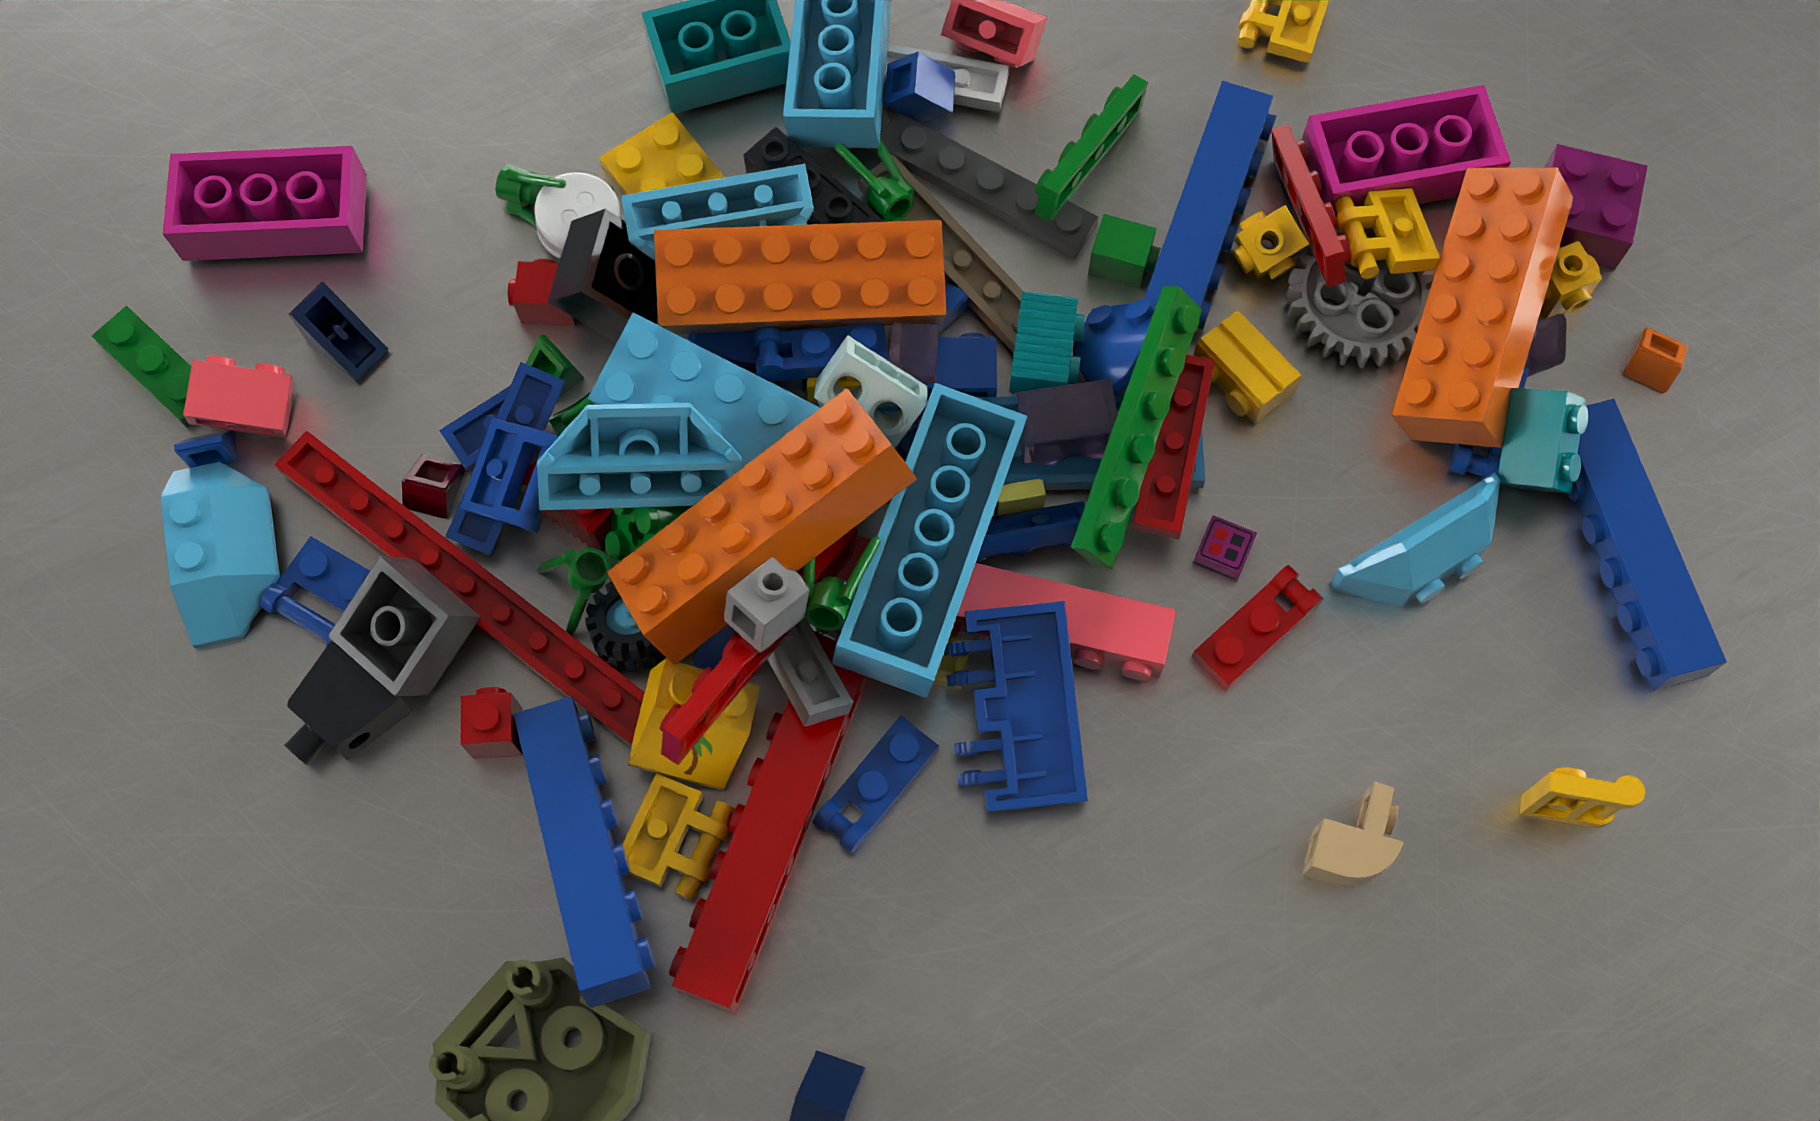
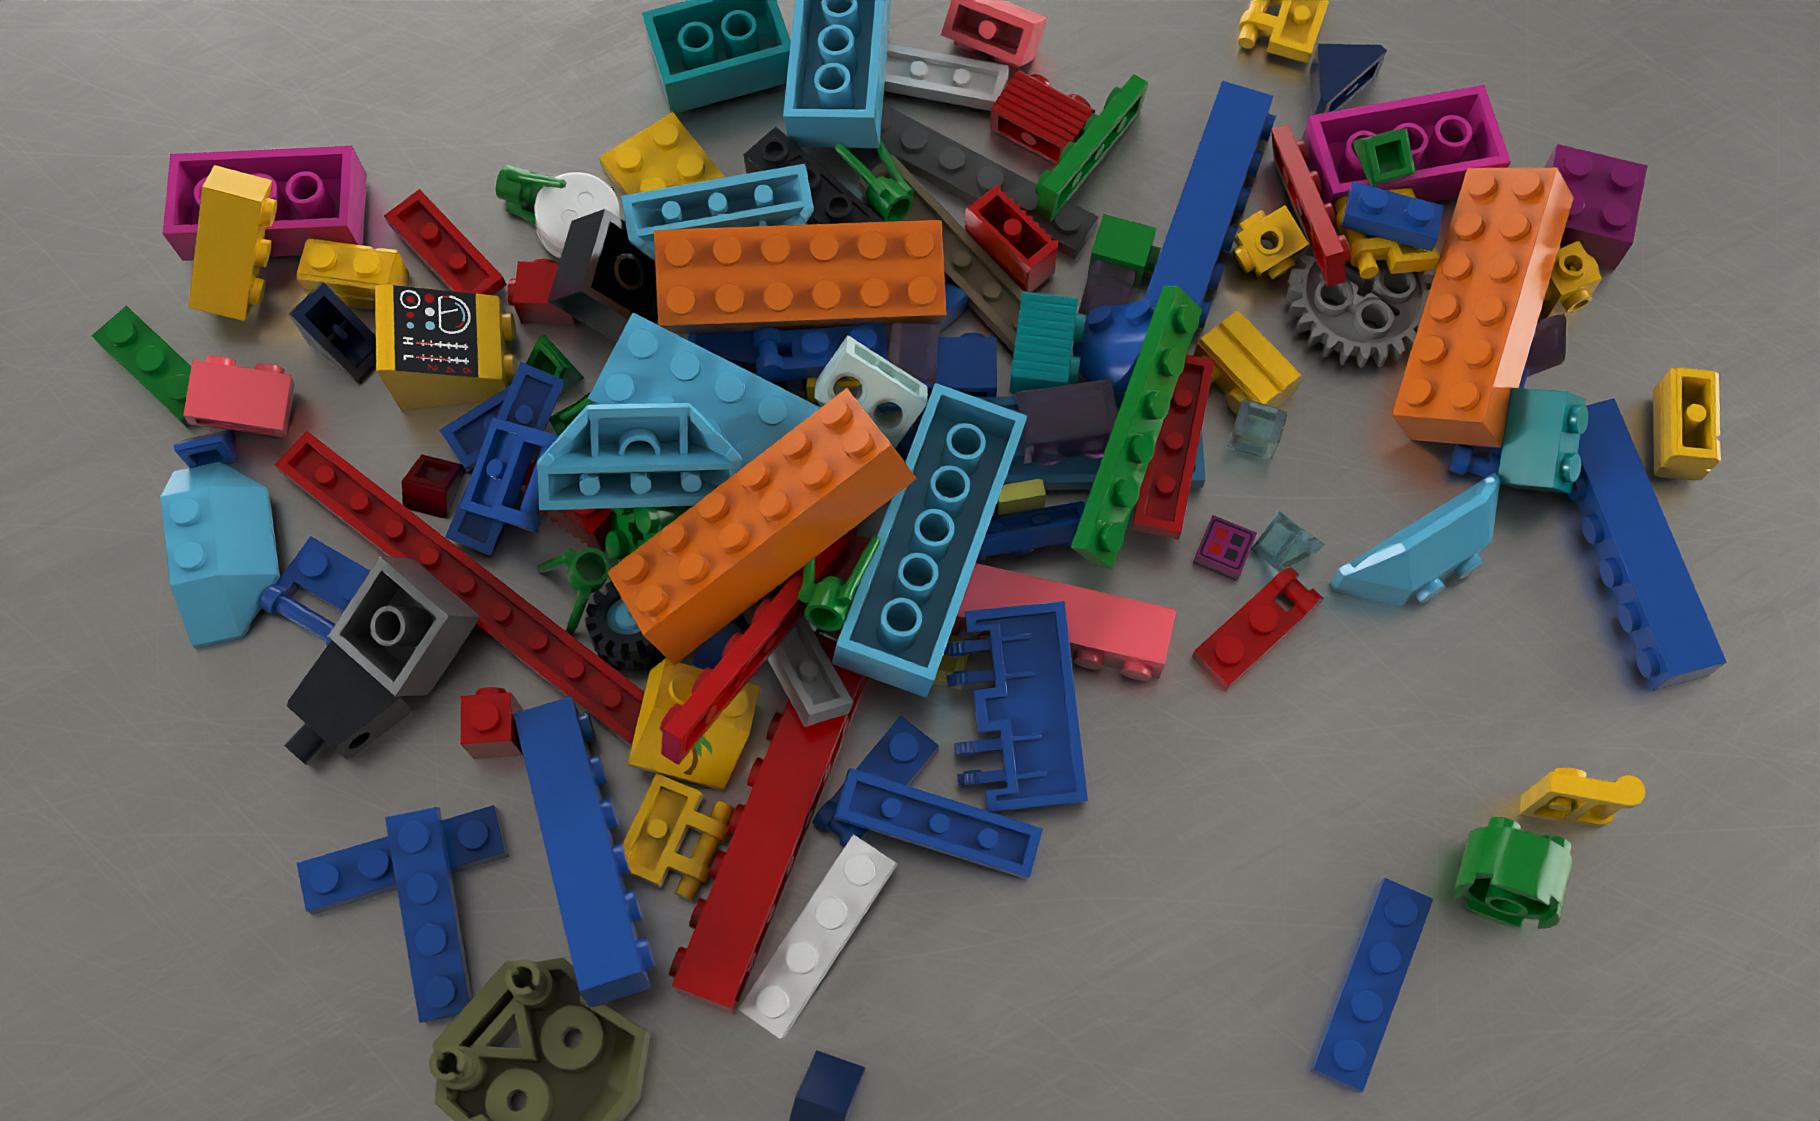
light grey brick [724,557,809,653] -> none
blue panel [884,51,956,123] -> none
tan brick [1302,782,1404,887] -> none
orange slope [1624,327,1688,393] -> none
none -> yellow brick [188,165,277,321]
none -> yellow brick [296,238,410,310]
none -> blue plate [296,805,509,915]
none -> slope [375,284,518,411]
none -> red plate [384,189,507,295]
none -> blue plate [385,807,473,1023]
none -> white plate [738,834,898,1039]
none -> blue plate [833,768,1043,879]
none -> red brick [964,186,1058,292]
none -> red brick [990,70,1095,165]
none -> clear purple slope [1078,259,1137,316]
none -> clear light blue slope [1227,400,1287,460]
none -> clear light blue slope [1251,511,1325,572]
none -> dark blue slope [1310,44,1387,115]
none -> blue plate [1310,878,1433,1093]
none -> blue plate [1341,182,1444,252]
none -> green slope [1353,128,1416,186]
none -> green brick [1453,817,1573,929]
none -> yellow brick [1653,367,1721,481]

